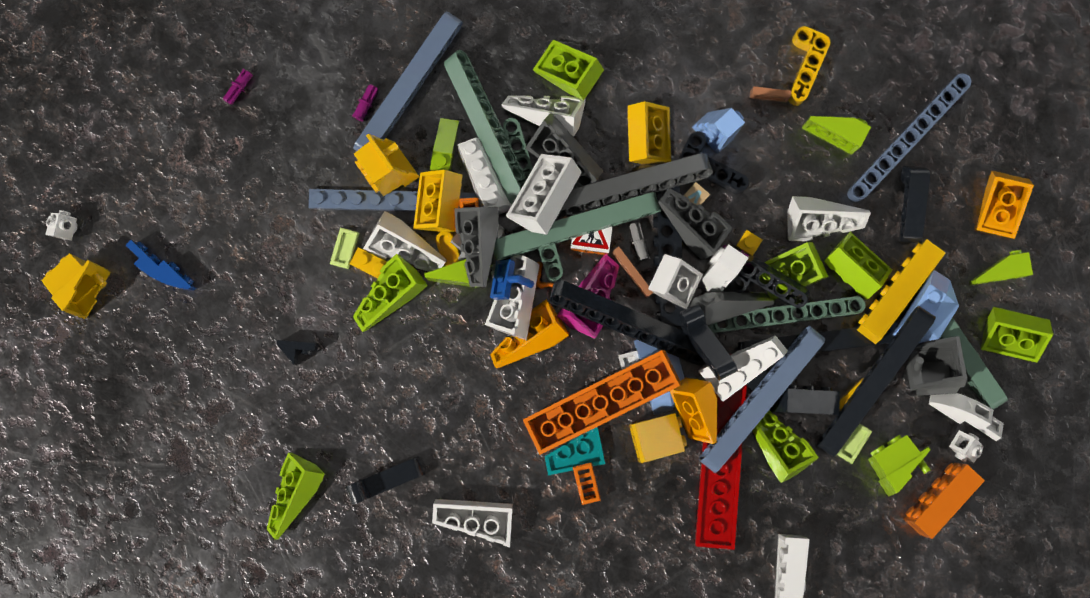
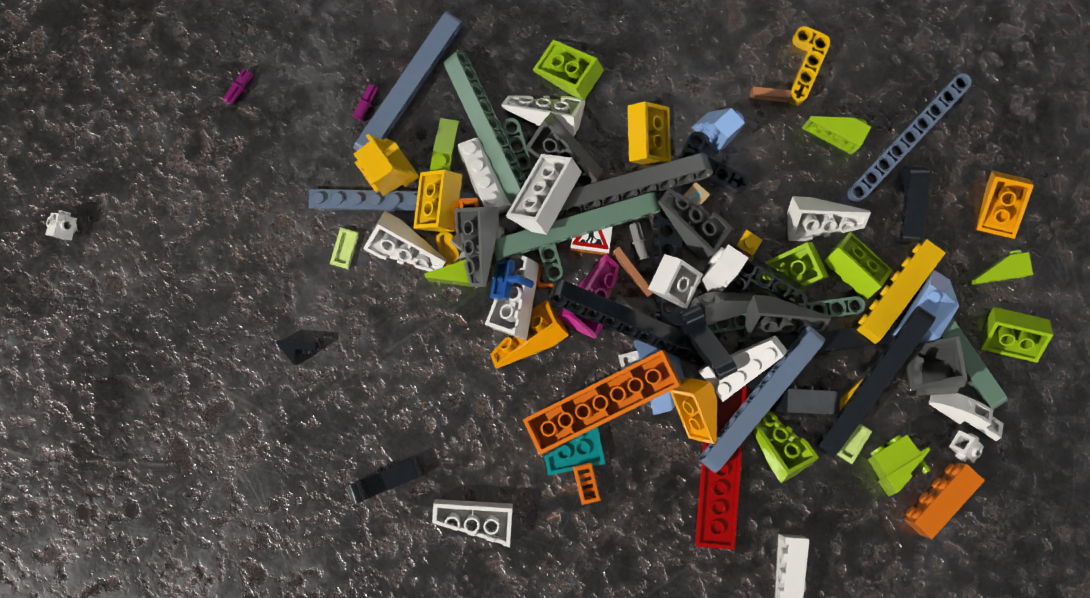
yellow piece [41,253,111,319] -> none
blue slope [126,240,196,291] -> none
lime wedge [267,452,324,540] -> none
yellow plate [350,247,387,279] -> none
lime wedge [353,254,428,332] -> none
yellow slope [629,413,687,463] -> none
none -> dark grey wedge [744,295,831,339]

